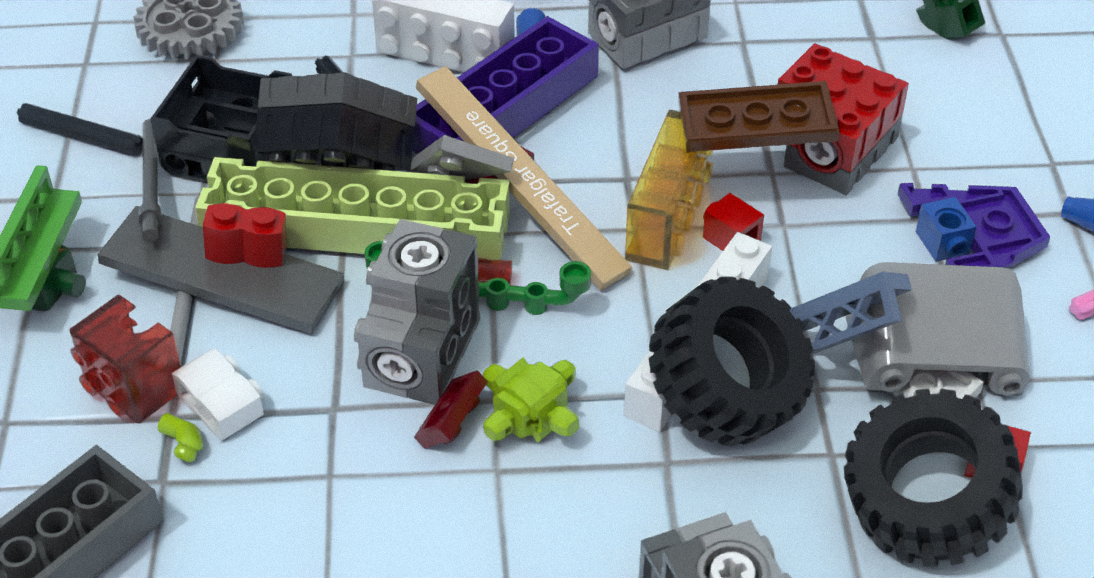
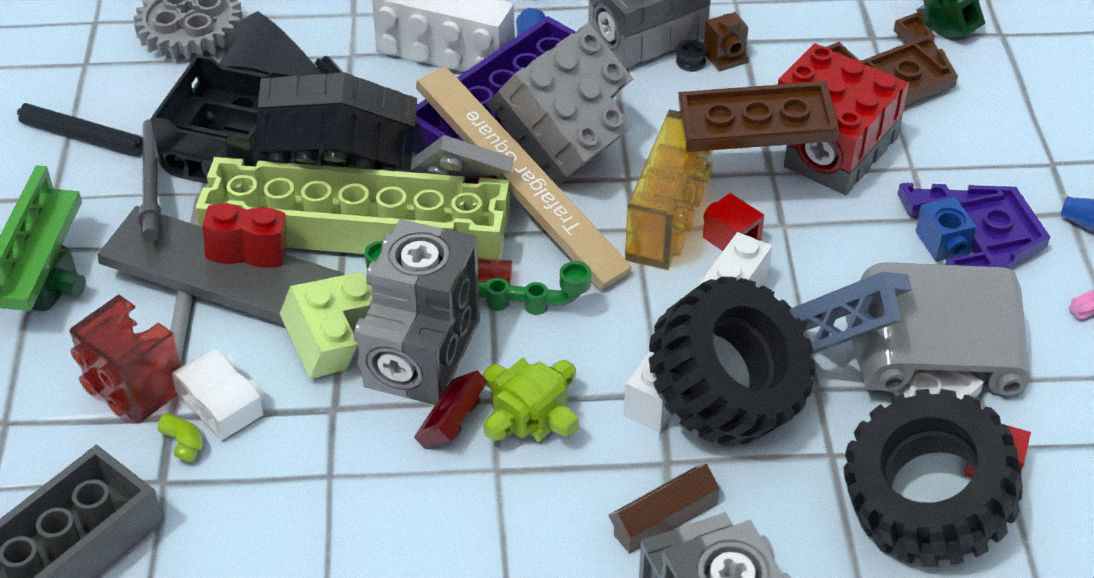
none -> black panel [219,11,322,76]
none -> yellowish green brick [280,272,372,379]
none -> light grey piece [486,22,634,186]
none -> reddish brown piece [608,464,719,554]
none -> black bush [676,40,707,72]
none -> reddish brown brick [704,12,749,72]
none -> reddish brown wing [826,12,958,107]

